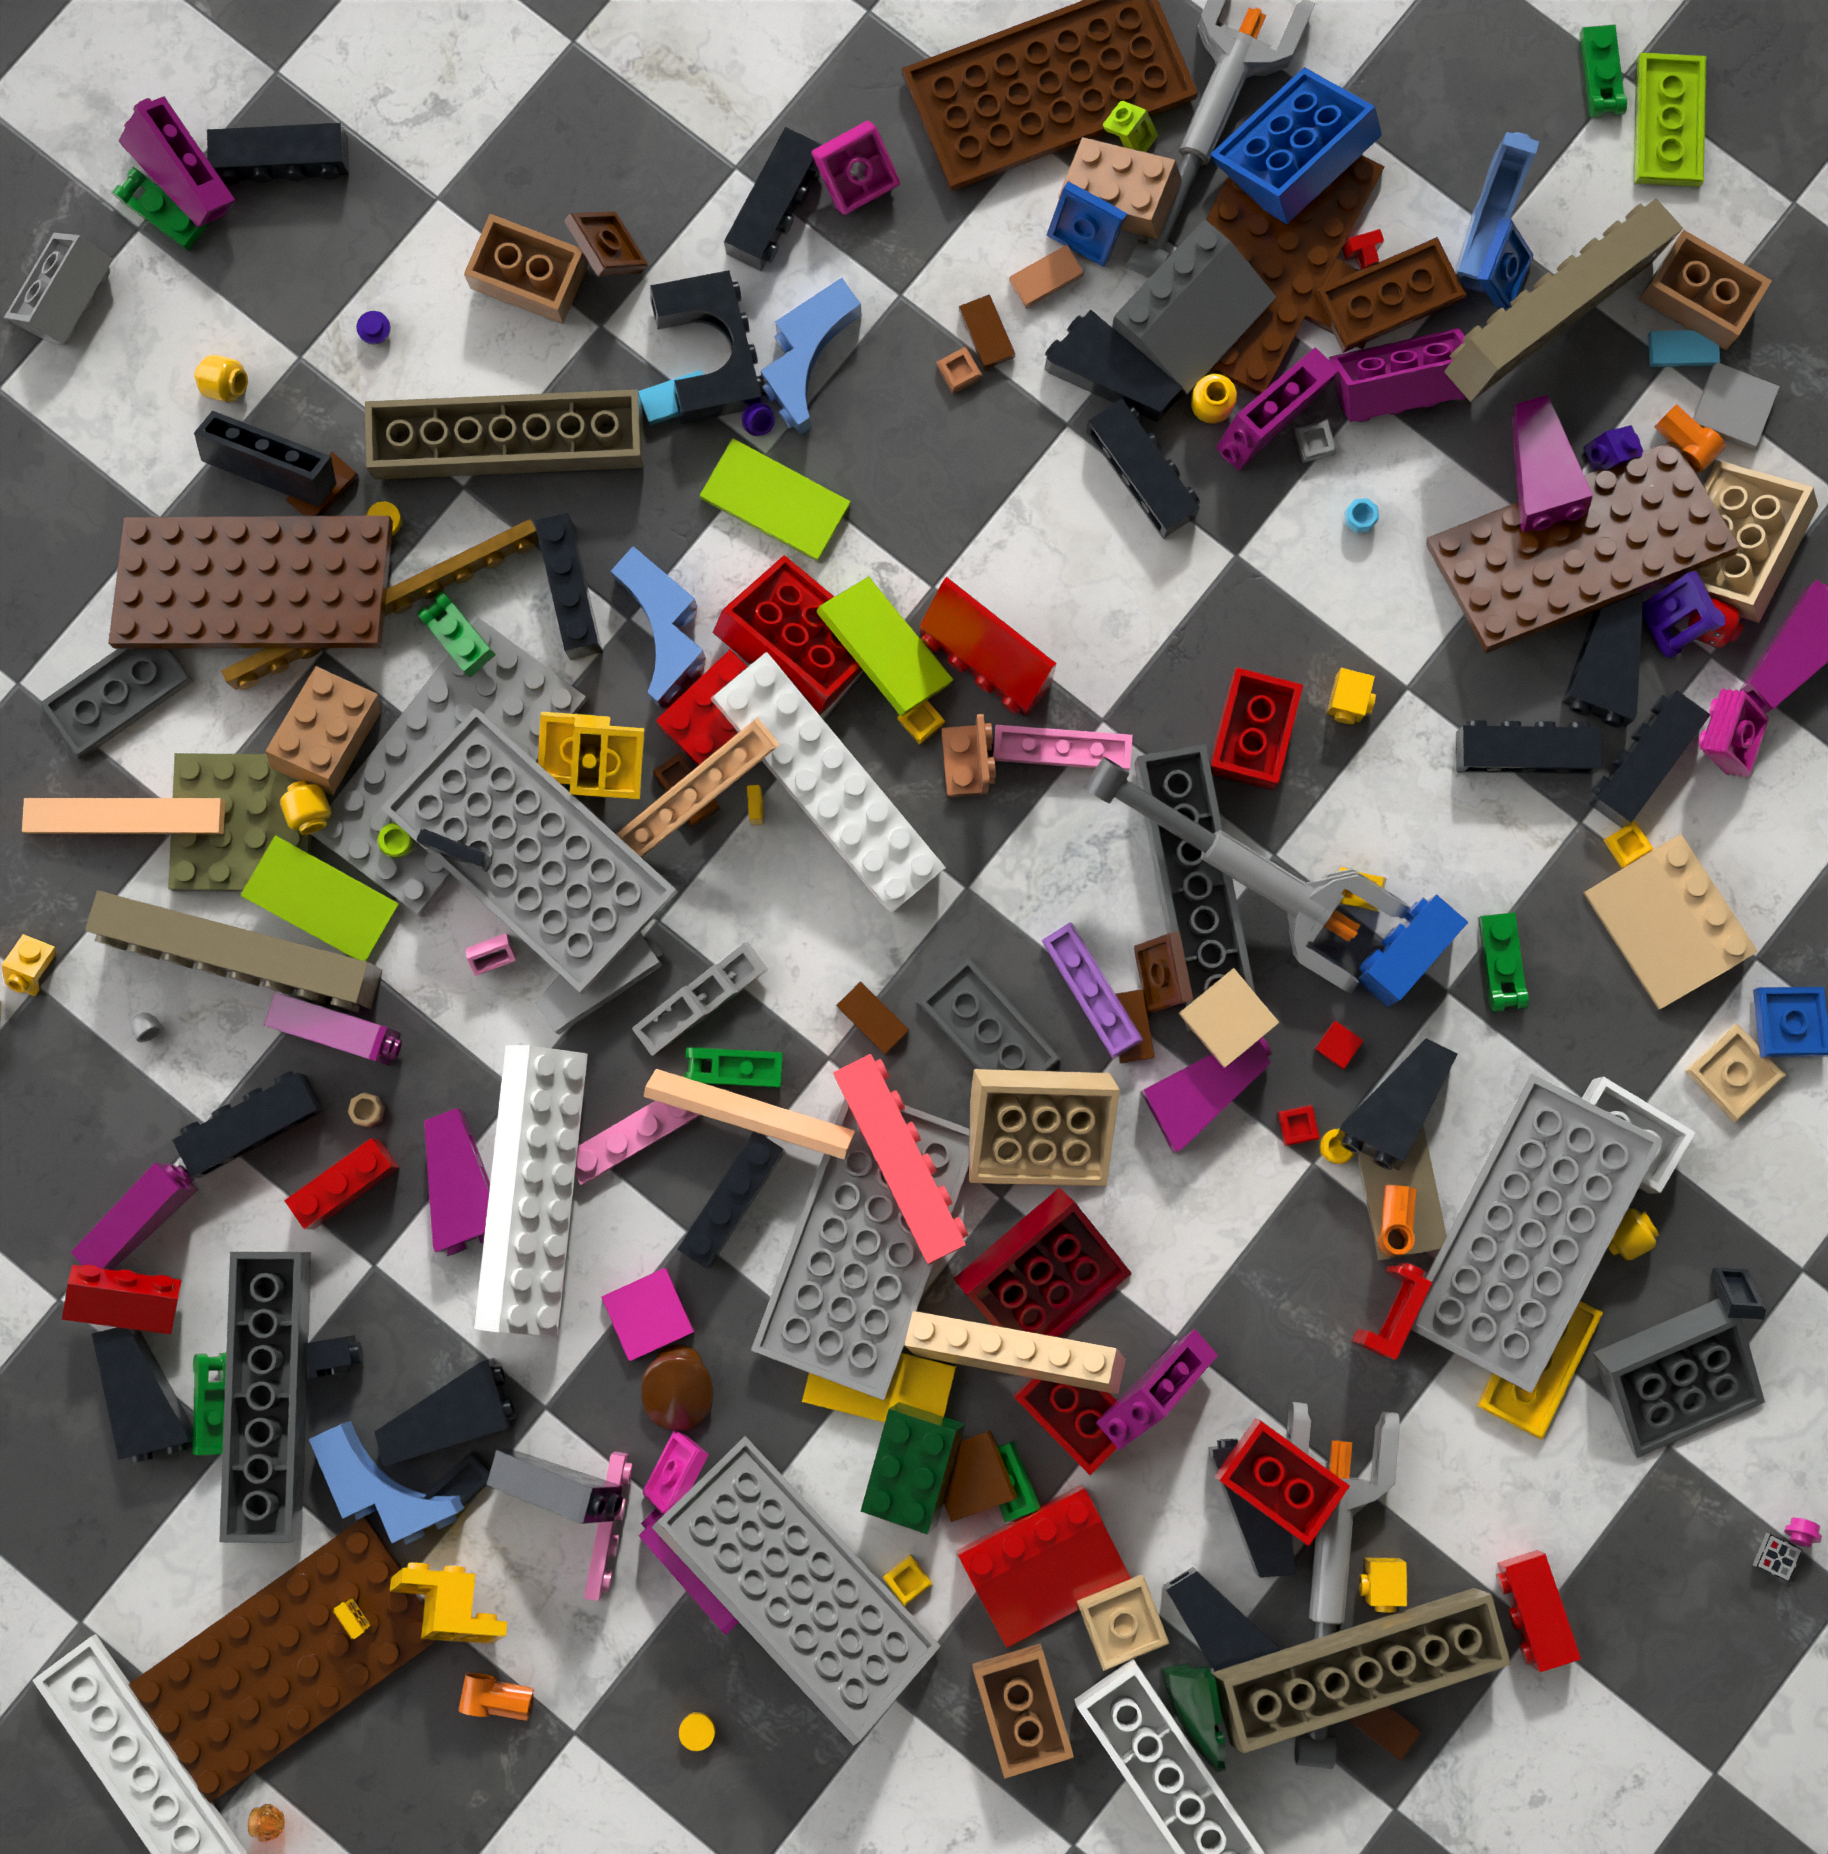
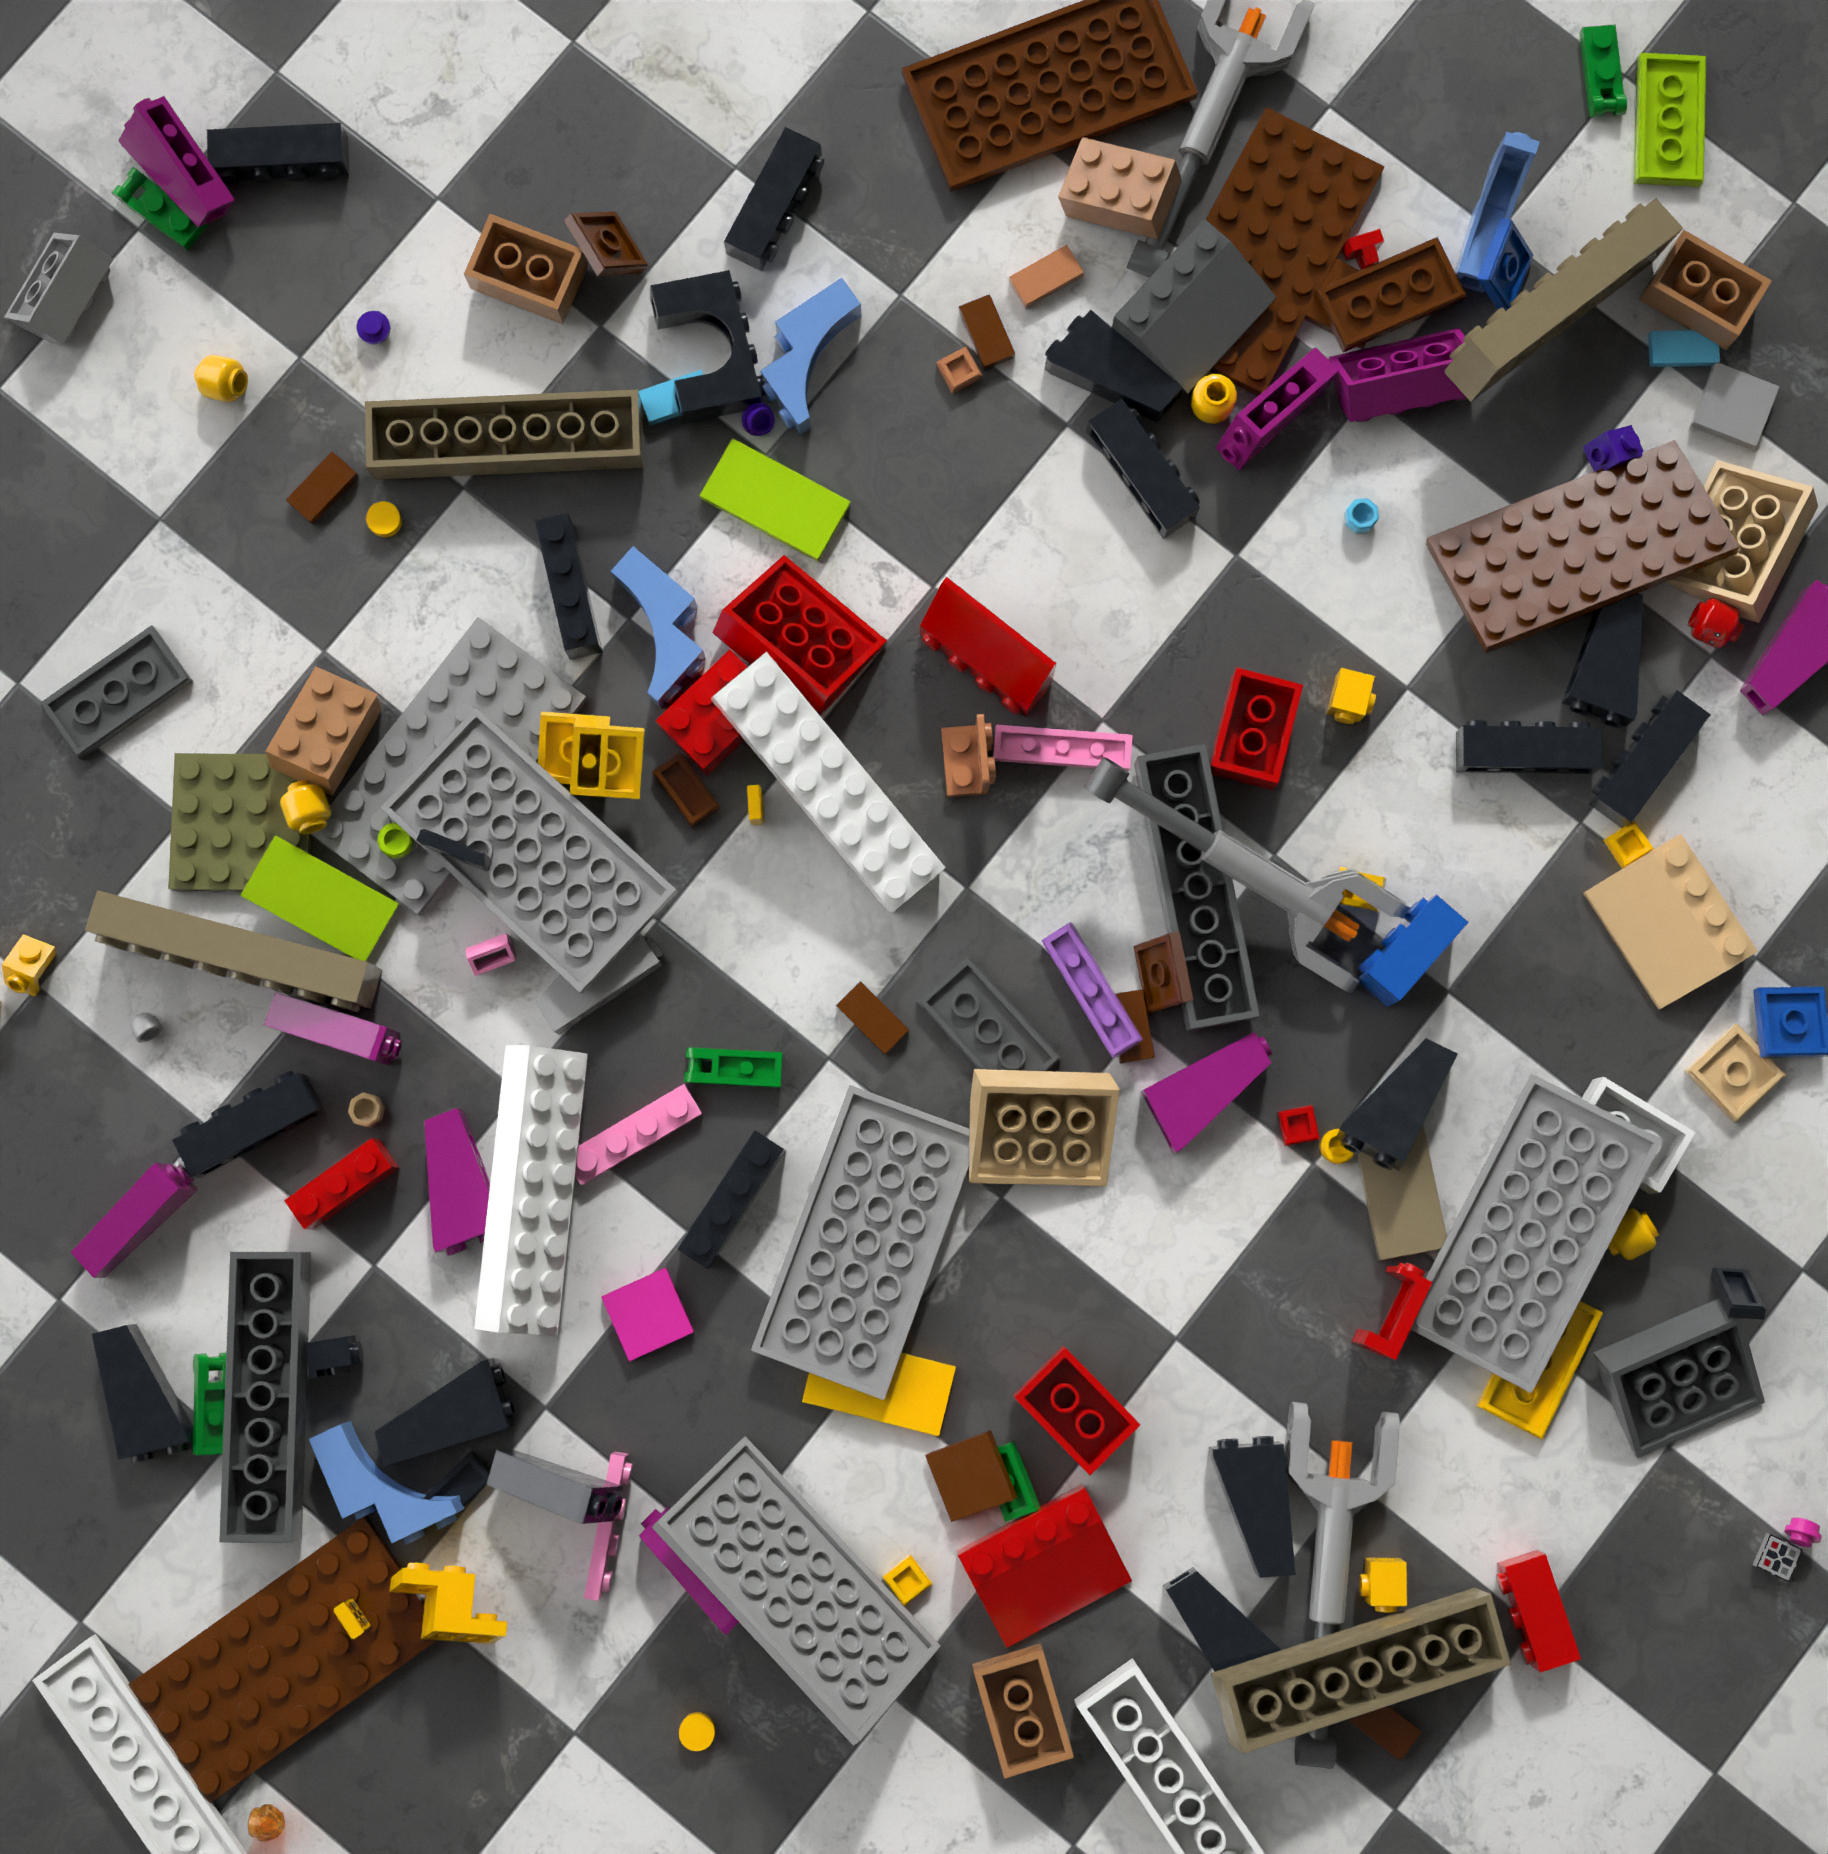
light nougat tile [22,798,225,834] -> none
red brick [61,1265,182,1335] -> none
reddish brown plate [108,516,393,649] -> none
black brick [194,410,337,507] -> none
pearl gold plate [221,519,539,690] -> none
plate [417,591,496,677] -> none
orange piece [458,1673,534,1721] -> none
light nougat tile [616,717,780,858] -> none
light grey slope [632,942,769,1056] -> none
reddish brown piece [641,1345,713,1431] -> none
dark pink tile [642,1431,709,1514] -> none
light nougat tile [644,1069,855,1159] -> none
dark pink brick [812,121,900,215] -> none
lime tile [816,576,953,717] -> none
coral brick [833,1054,969,1265] -> none
dark green brick [860,1402,965,1535] -> none
yellow tile [897,700,945,745] -> none
brick [904,1311,1126,1394] -> none
dark red slope [953,1187,1132,1337] -> none
blue tile [1046,181,1127,267] -> none
tan tile [1077,1574,1169,1671] -> none
magenta slope [1096,1329,1218,1450] -> none
lime bracket [1103,101,1158,153] -> none
dark green brick [1161,1663,1226,1772] -> none
tan tile [1179,968,1279,1068] -> none
blue slope [1210,67,1382,224] -> none
red brick [1214,1418,1350,1546] -> none
light grey tile [1294,420,1337,463] -> none
red tile [1314,1021,1364,1070] -> none
orange piece [1377,1185,1416,1257] -> none
green plate [1478,912,1529,1012] -> none
magenta slope [1511,394,1593,533] -> none
dark purple plate [1642,571,1725,658] -> none
orange piece [1654,404,1726,473] -> none
dark pink brick [1699,688,1769,778] -> none

